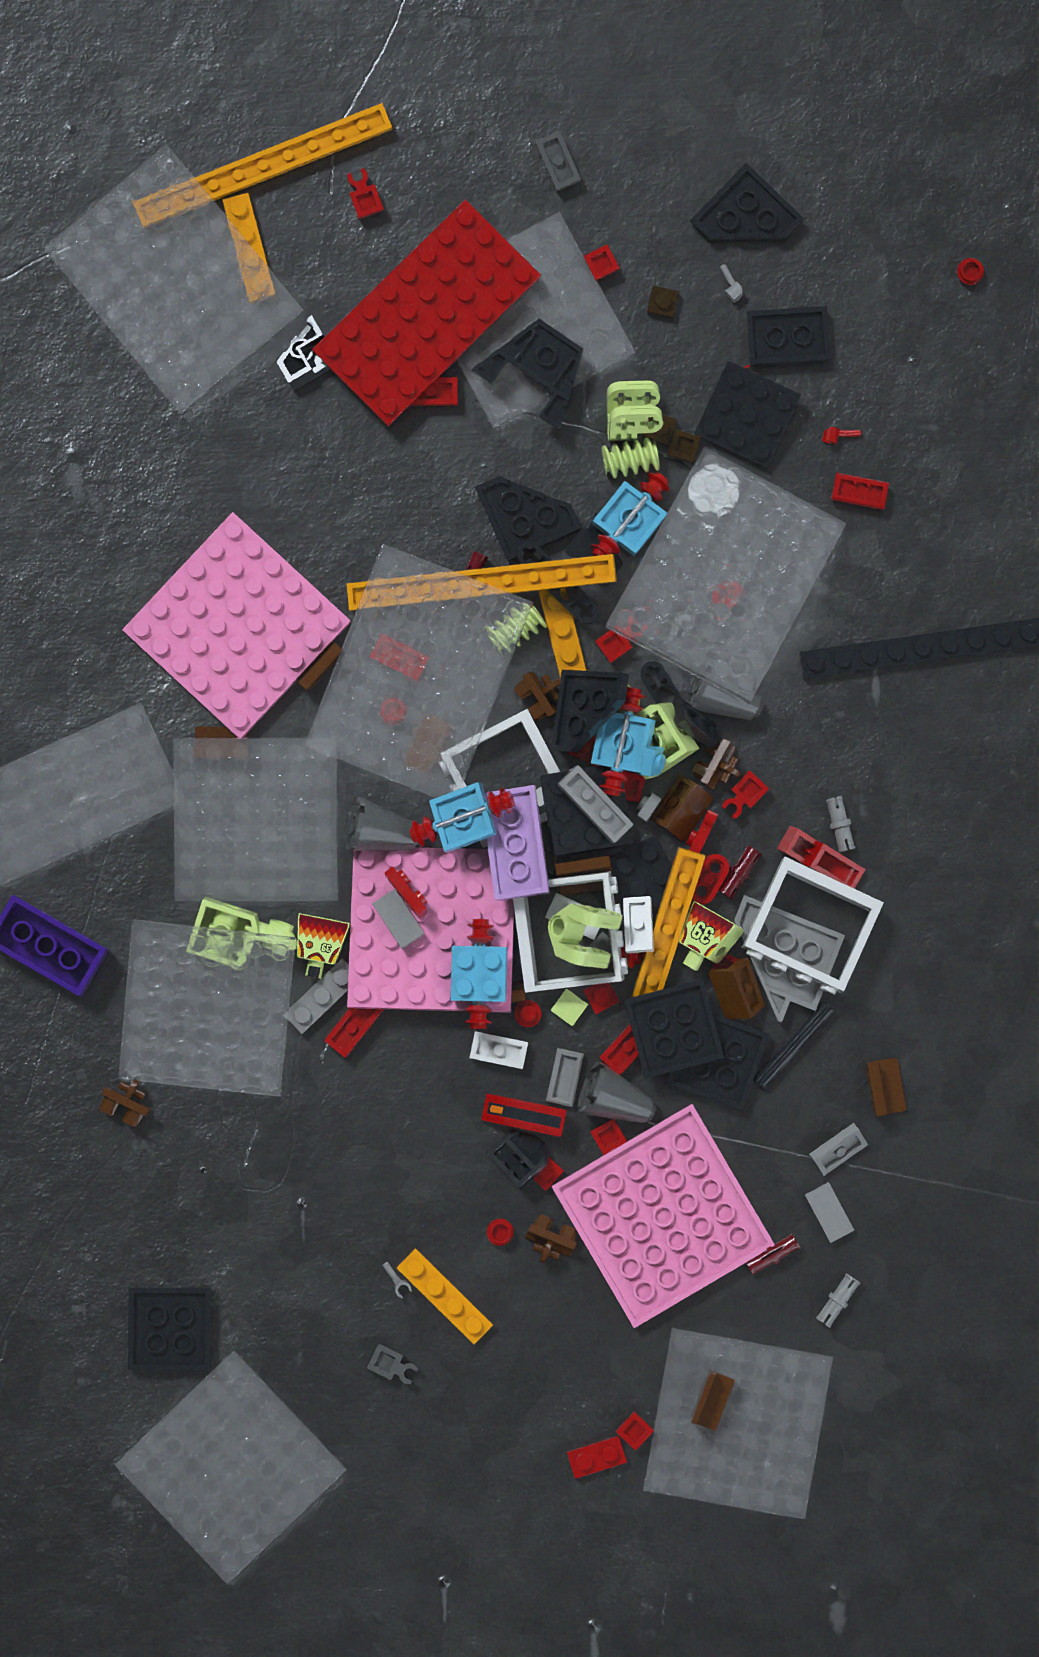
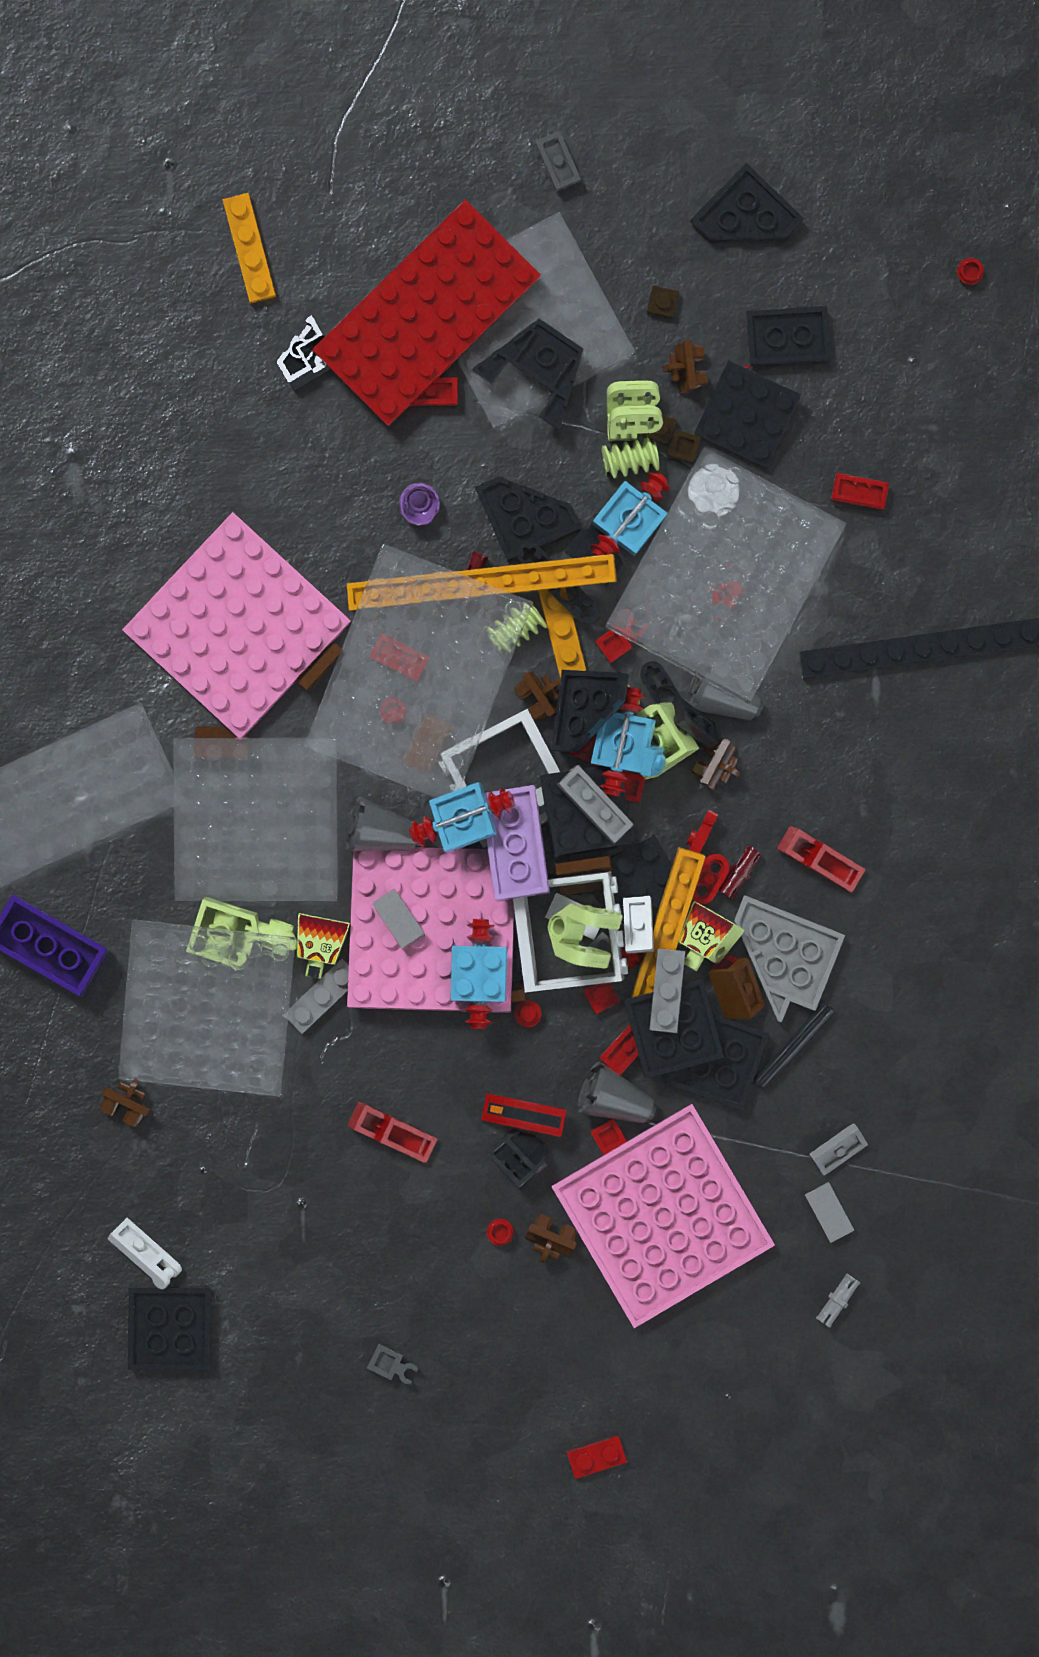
clear plate [43,144,304,414] -> none
clear plate [115,1350,347,1584] -> none
light orange plate [133,103,392,229] -> none
red plate [324,1008,384,1058] -> none
red plate [347,168,384,220] -> none
light grey hand [382,1262,411,1298] -> none
red plate [384,866,428,919] -> none
light orange plate [397,1248,493,1344] -> none
white plate [470,1031,528,1069] -> none
red plate [533,1157,564,1191] -> none
light grey tile [546,1048,584,1107] -> none
yellowish green tile [550,988,588,1026] -> none
red plate [583,244,619,282] -> none
red plate [616,1411,654,1451] -> none
light grey plate [636,793,662,824] -> none
clear plate [643,1328,833,1519] -> none
reddish brown panel [650,775,713,842] -> none
reddish brown panel [690,1369,735,1431] -> none
light grey hand [720,264,743,303] -> none
red plate [721,770,769,819] -> none
white window [742,857,884,995] -> none
dark red pin [746,1234,801,1275] -> none
red hand [822,427,861,444] -> none
light grey pin [826,796,855,852] -> none
reddish brown panel [865,1058,906,1116] -> none
none -> white plate [107,1218,182,1289]
none -> red slope [347,1101,438,1163]
none -> medium lavender hair [399,482,440,526]
none -> light grey plate [649,949,685,1033]
none -> reddish brown hips [662,340,708,394]

